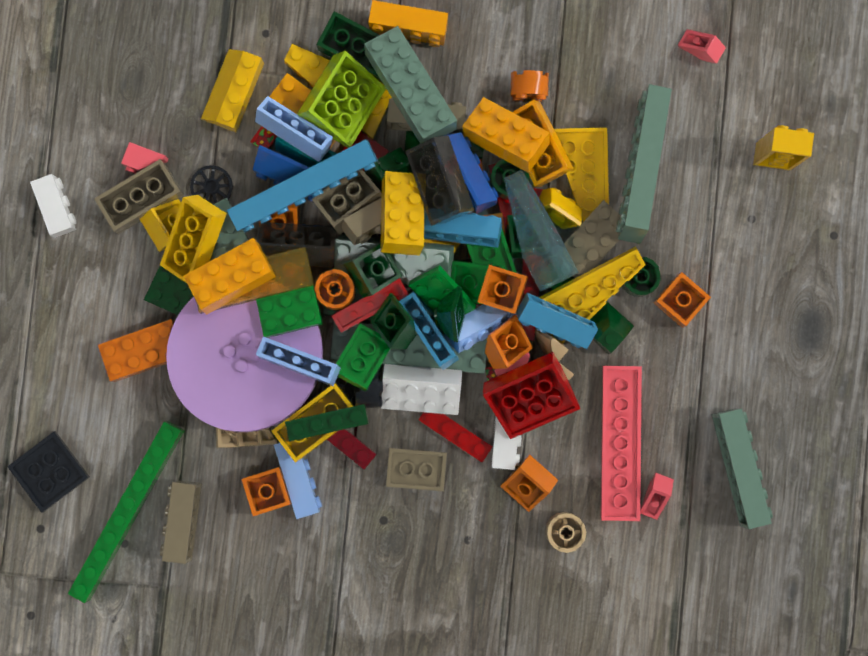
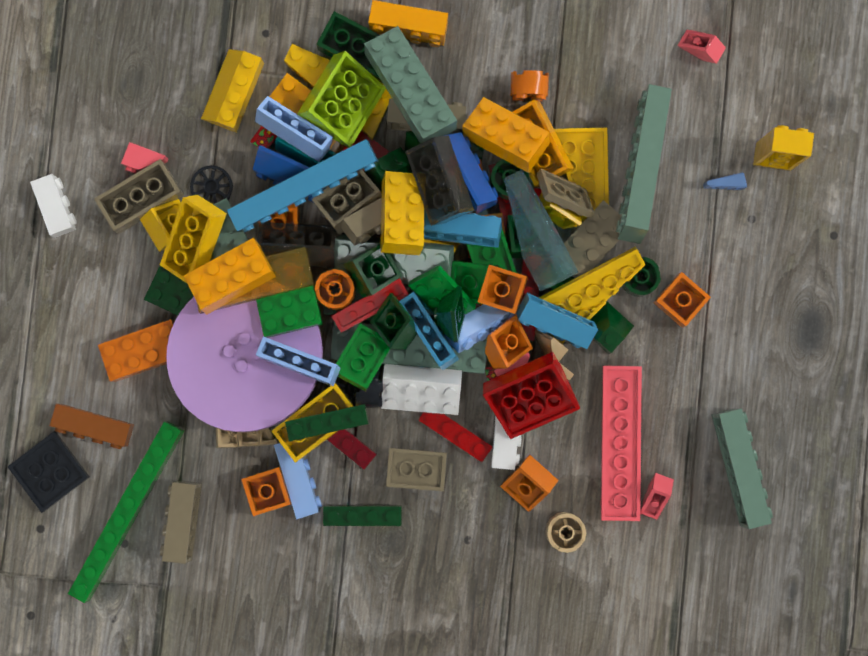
none -> dark orange brick [49,403,134,449]
none -> dark green brick [323,505,402,526]
none -> dark tan plate [536,169,595,218]
none -> medium blue slope [703,172,747,190]

